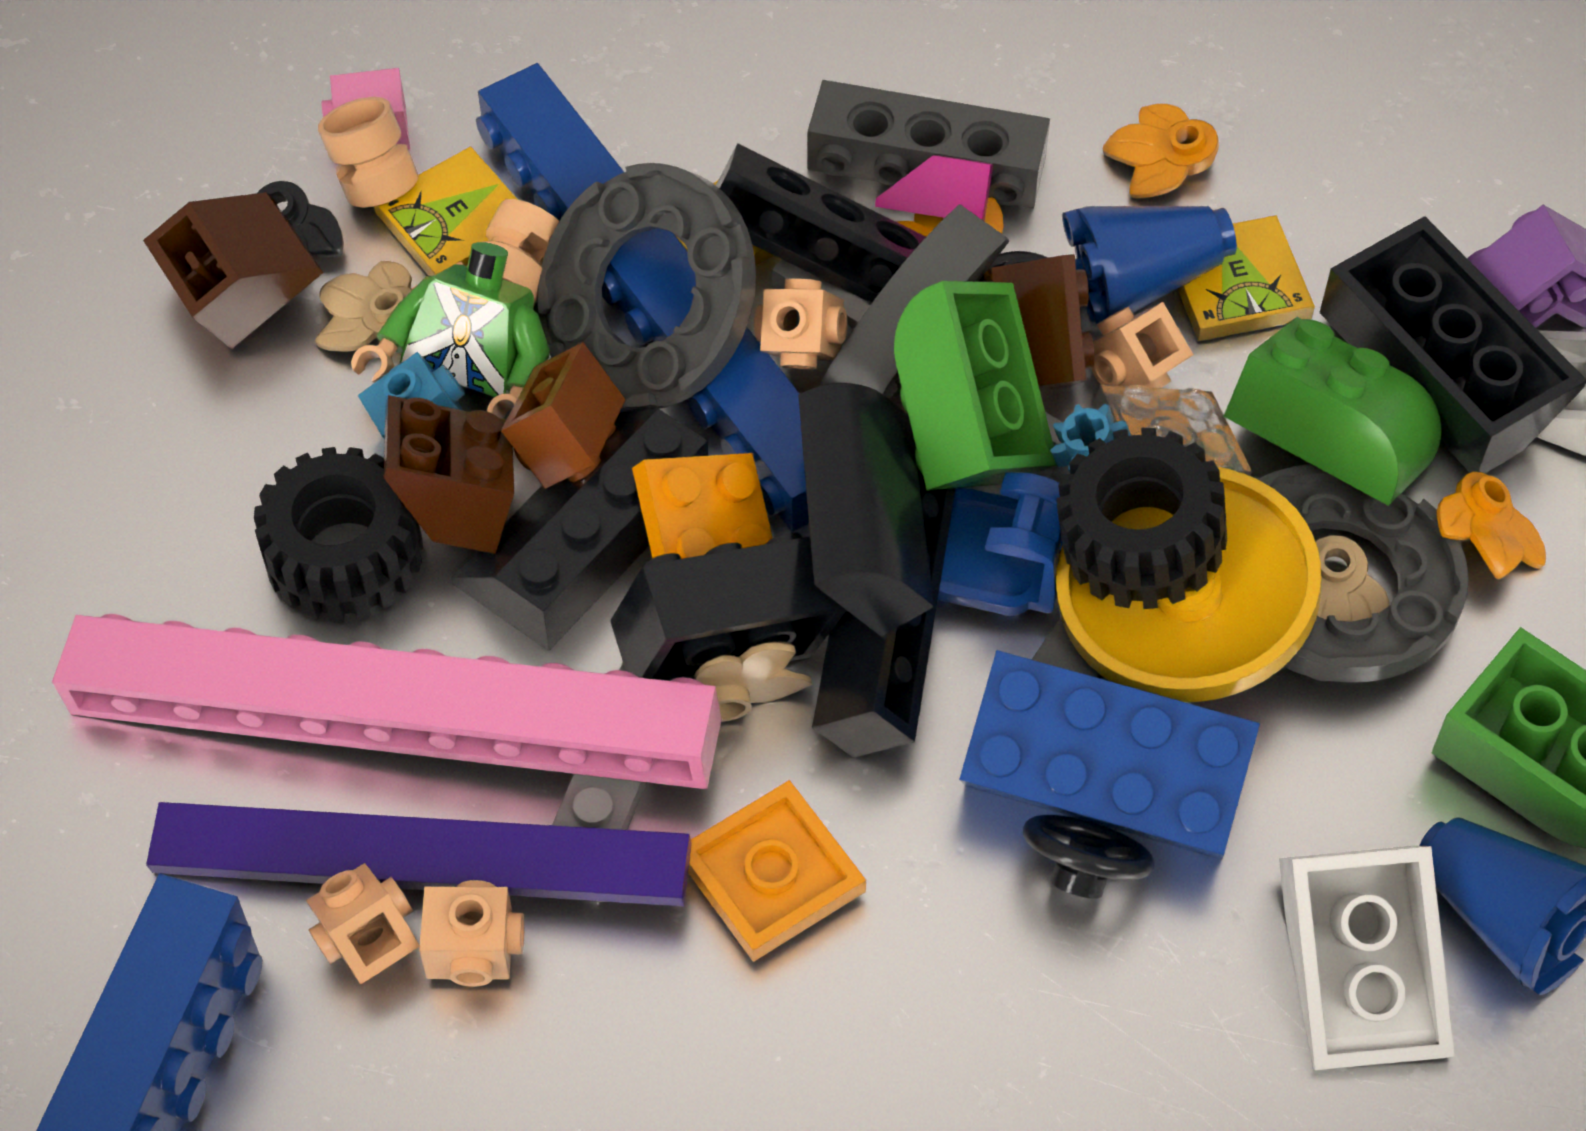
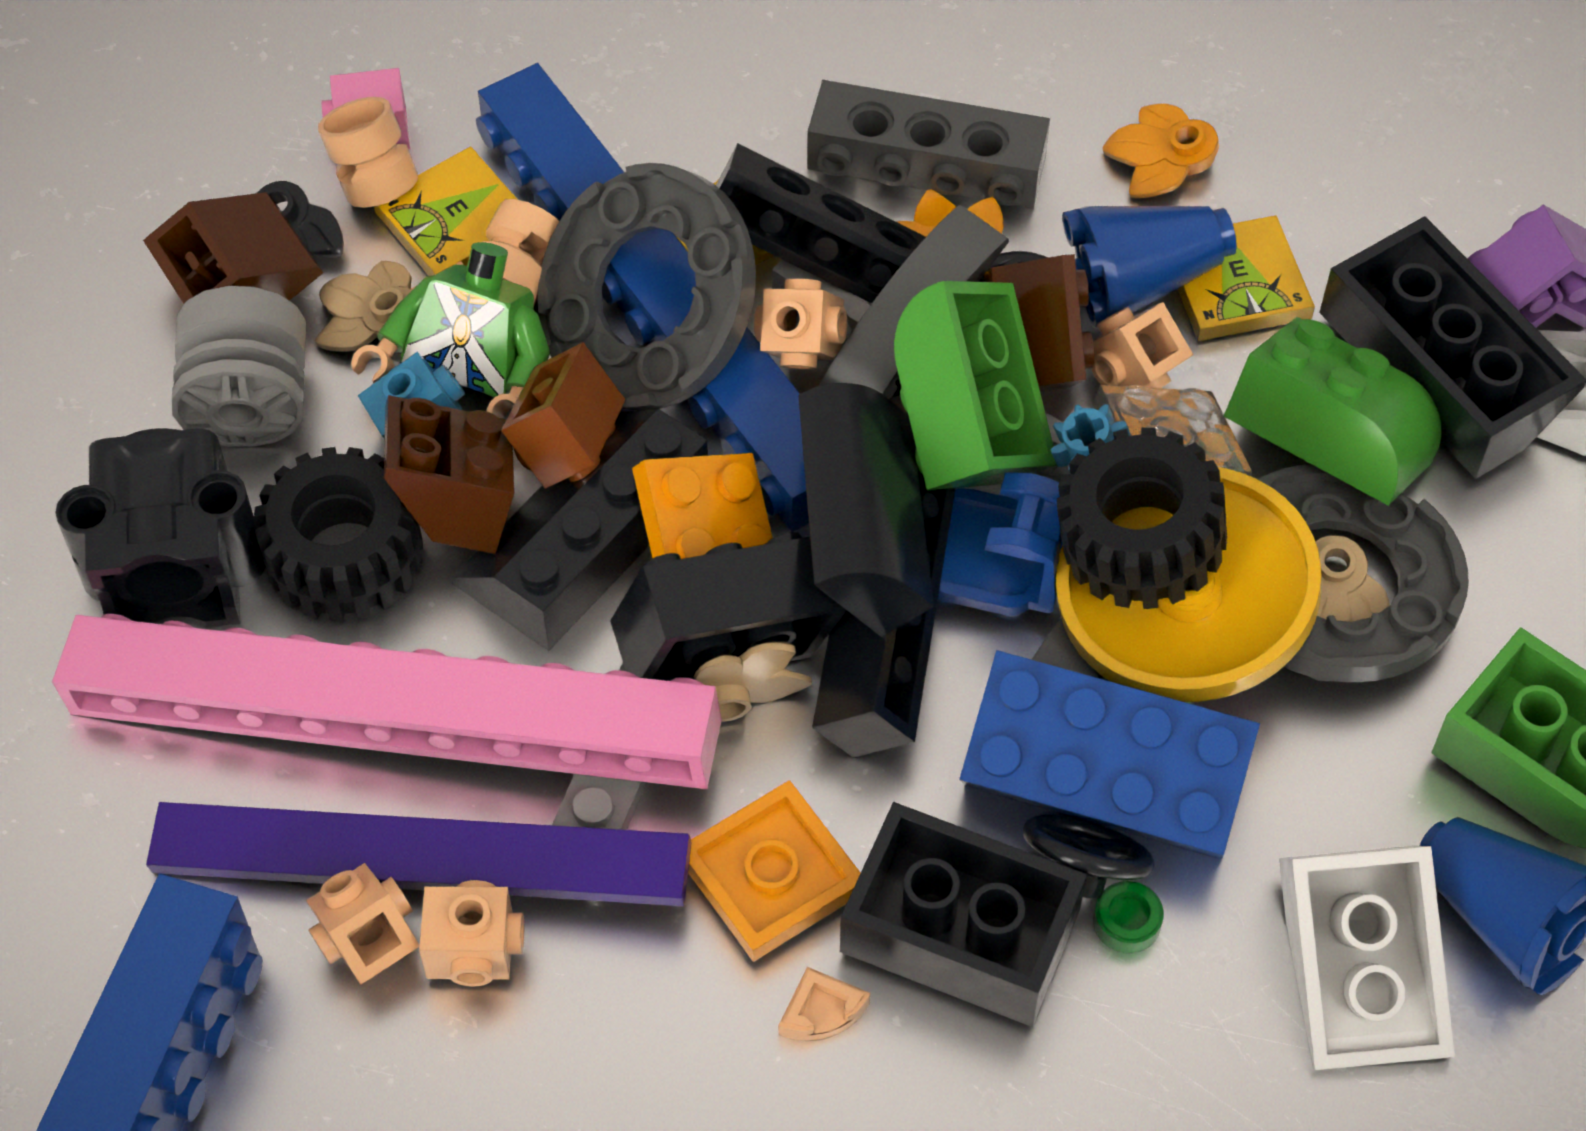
dark pink tile [875,155,993,222] -> none
light orange plate [1437,472,1546,580] -> none
none -> black piece [55,428,265,628]
none -> light grey wheel [172,286,306,447]
none -> light nougat tile [778,967,870,1041]
none -> black brick [839,802,1087,1027]
none -> green tile [1093,881,1164,953]

